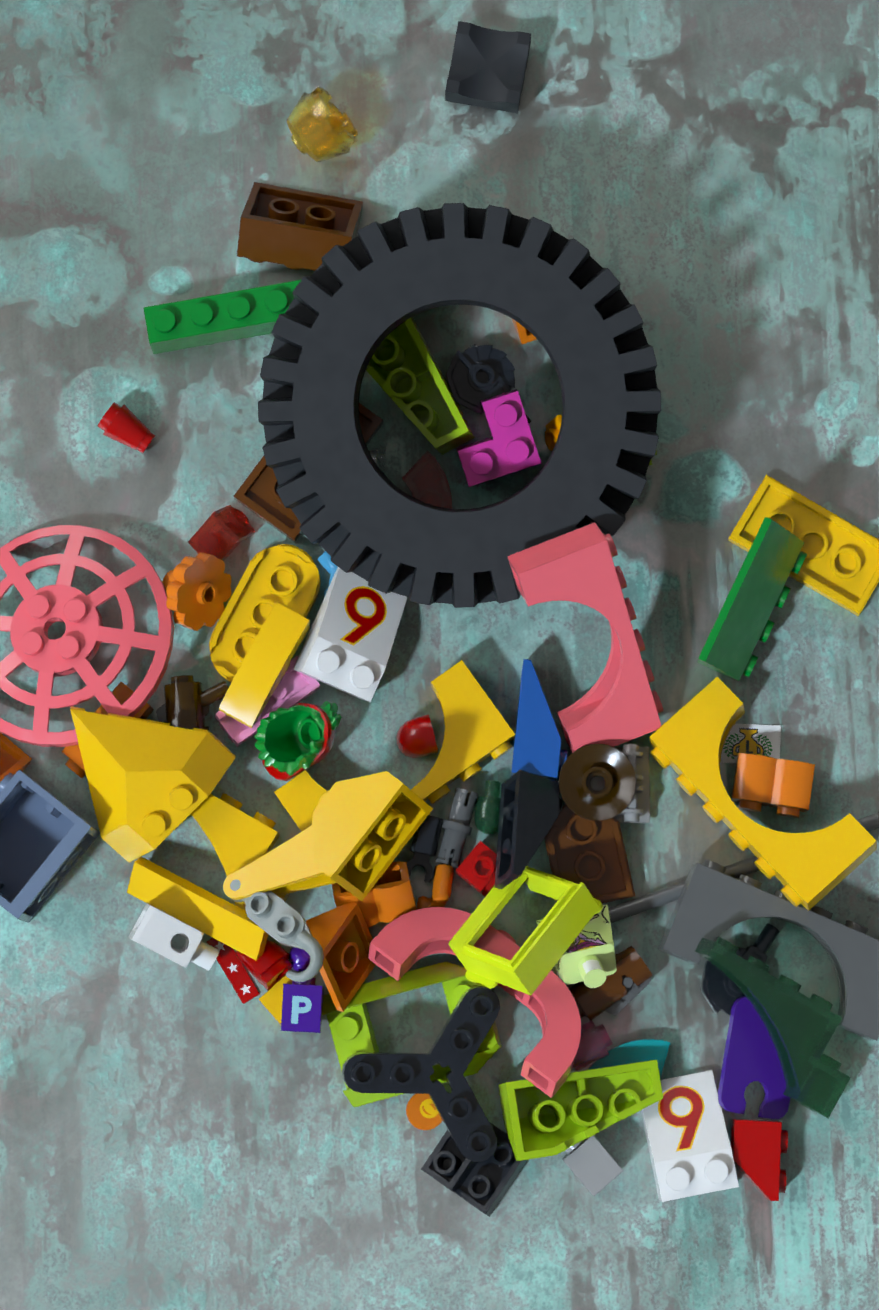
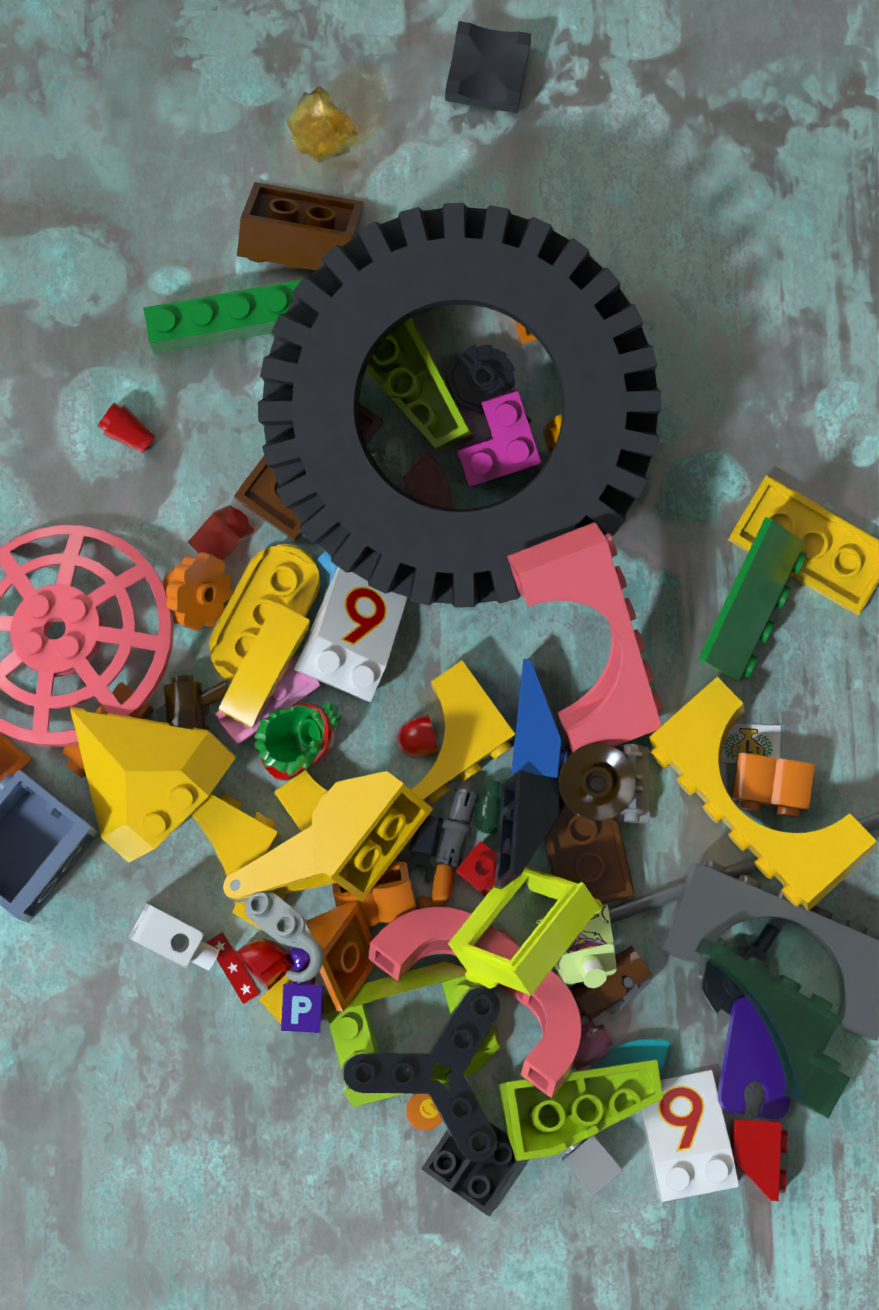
yellow tile [127,856,269,961] -> none

